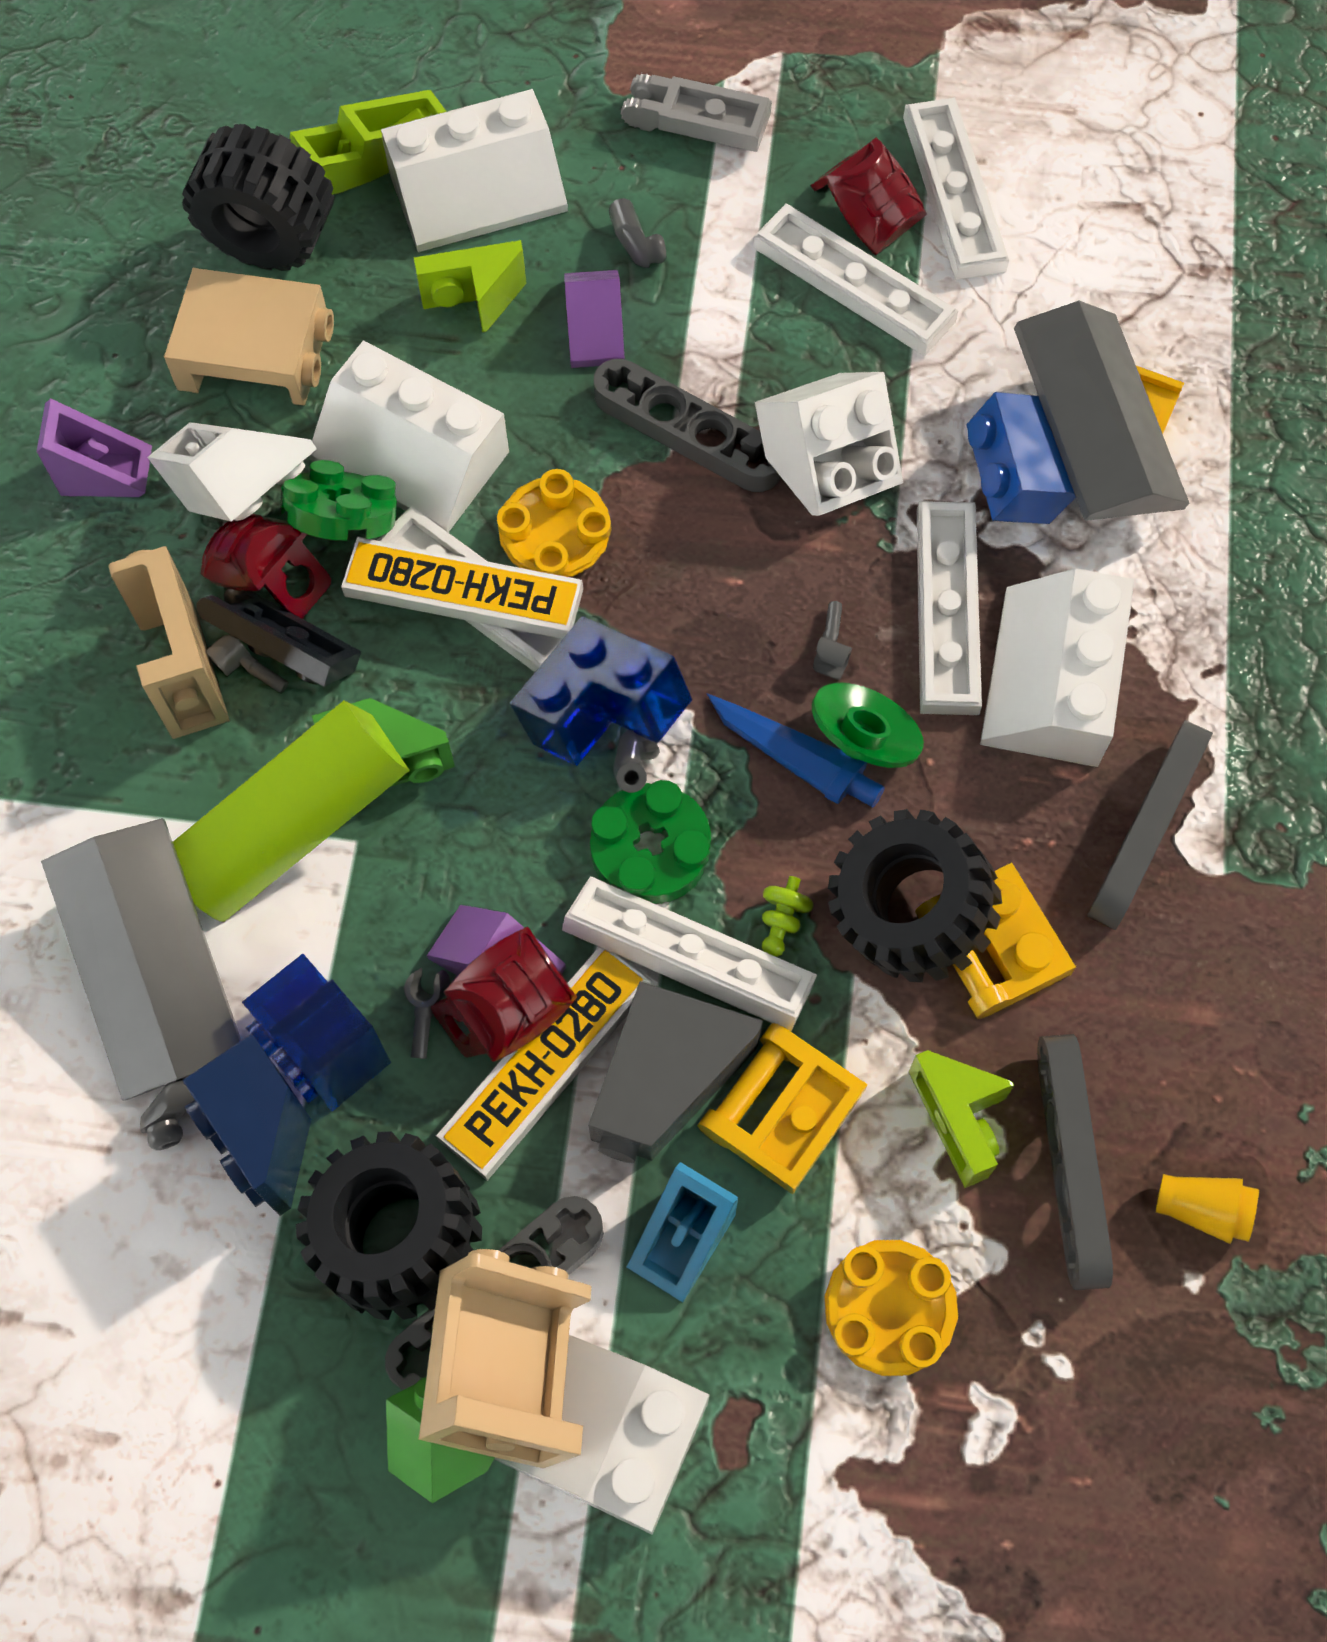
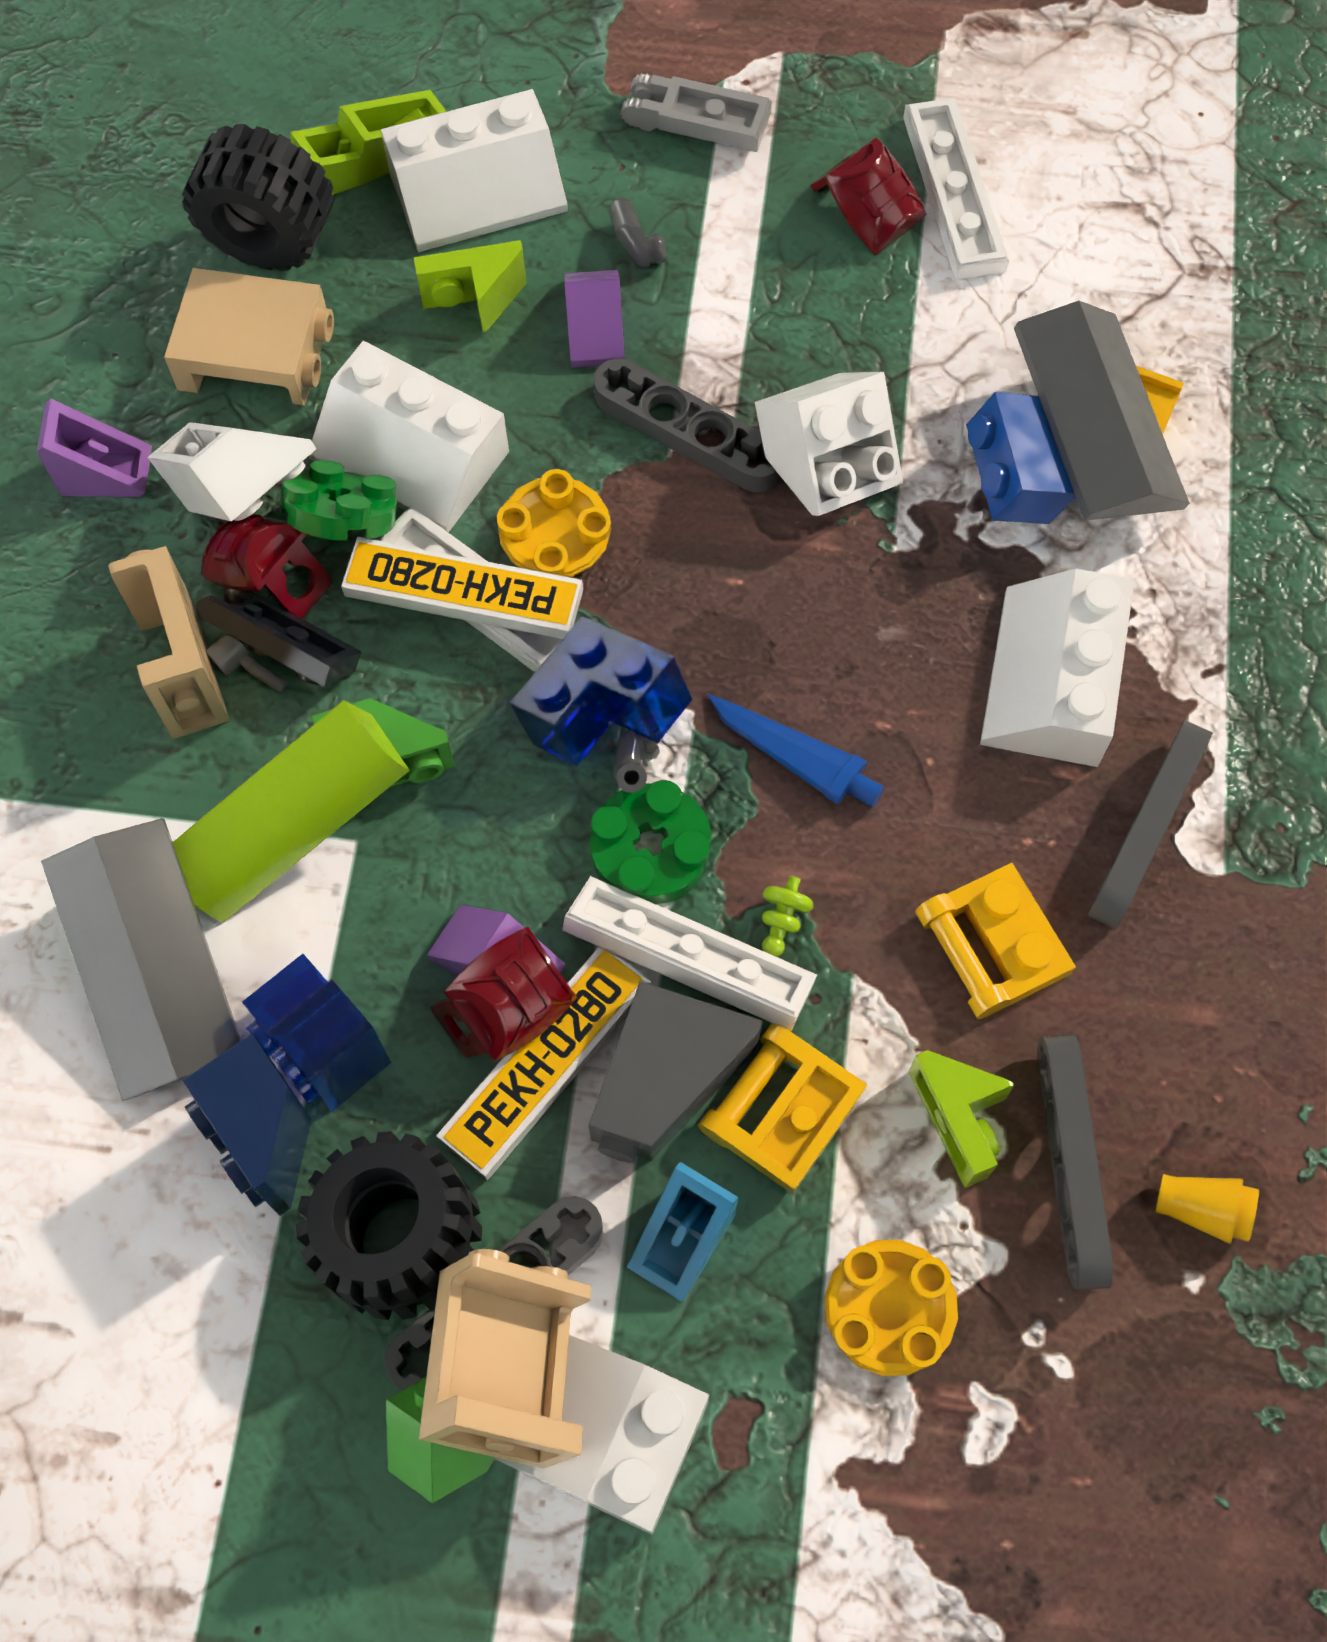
dark grey arm [140,1078,195,1151] -> none
dark grey hand [404,968,450,1059] -> none
white tile [754,203,959,356] -> none
green dish [811,683,924,768] -> none
dark grey hand [813,601,852,680] -> none
black tyre [828,809,1002,982] -> none
white tile [917,501,982,715] -> none

